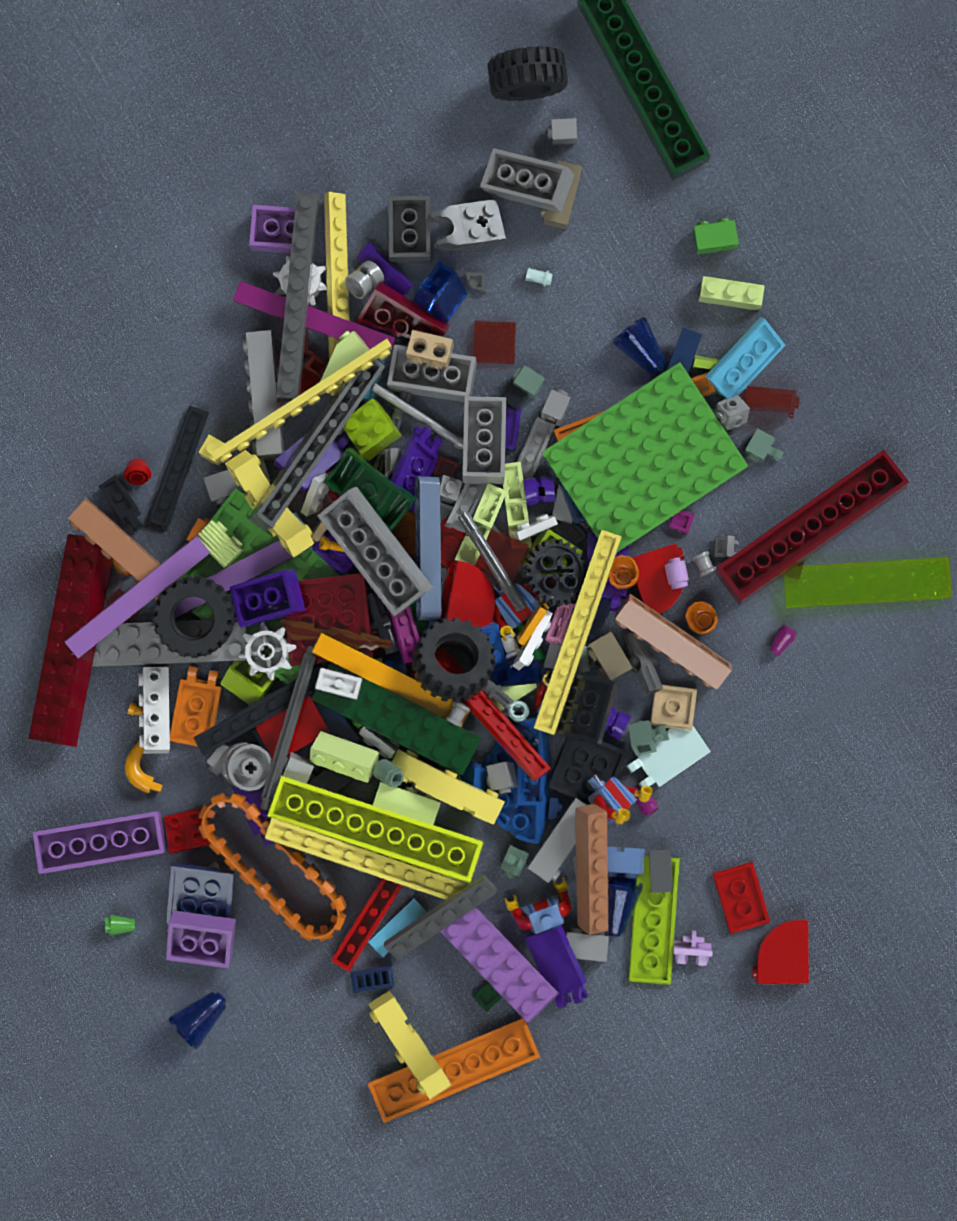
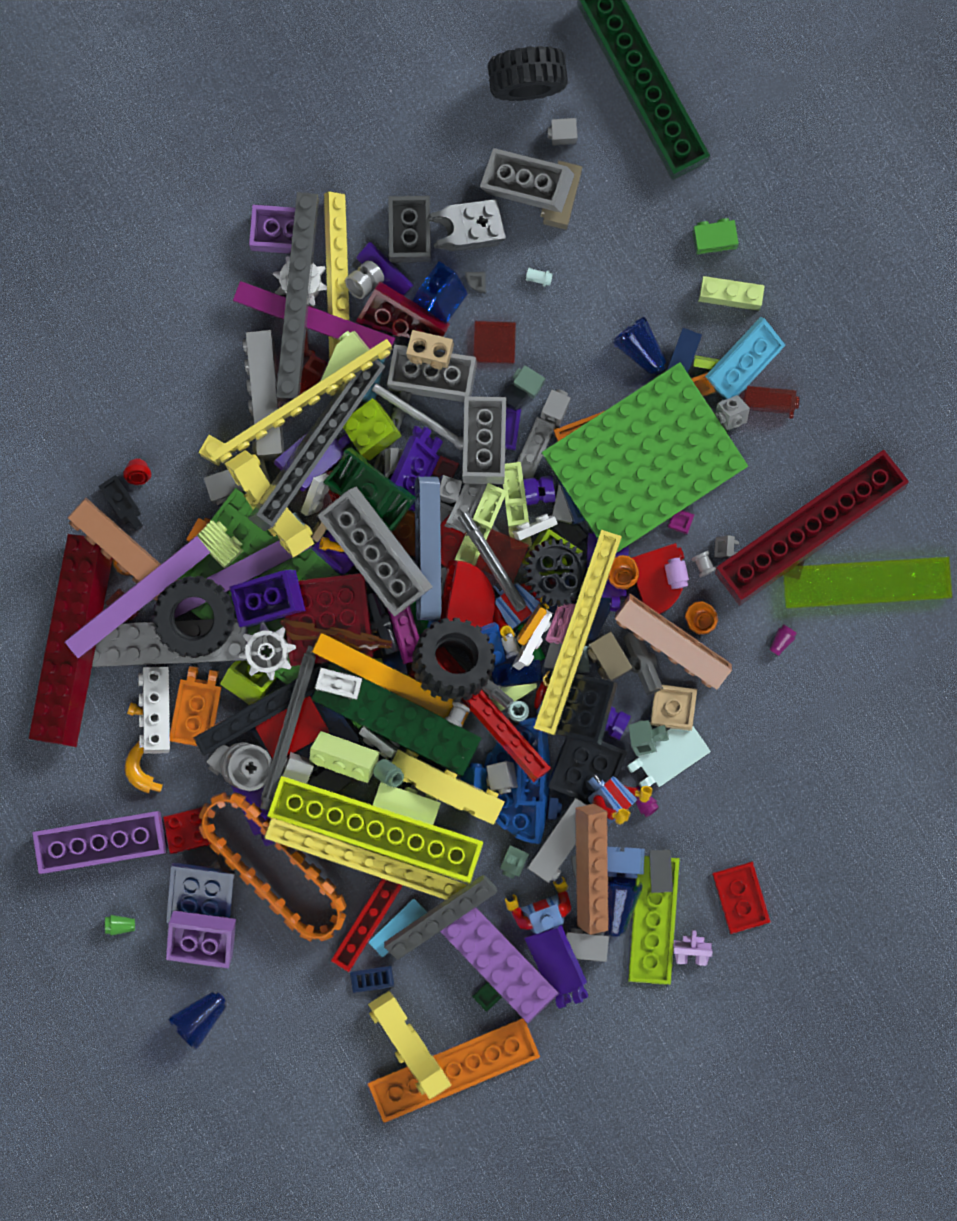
black tile [148,406,209,529] -> none
sand green brick [744,428,784,463] -> none
red brick [752,920,809,984] -> none

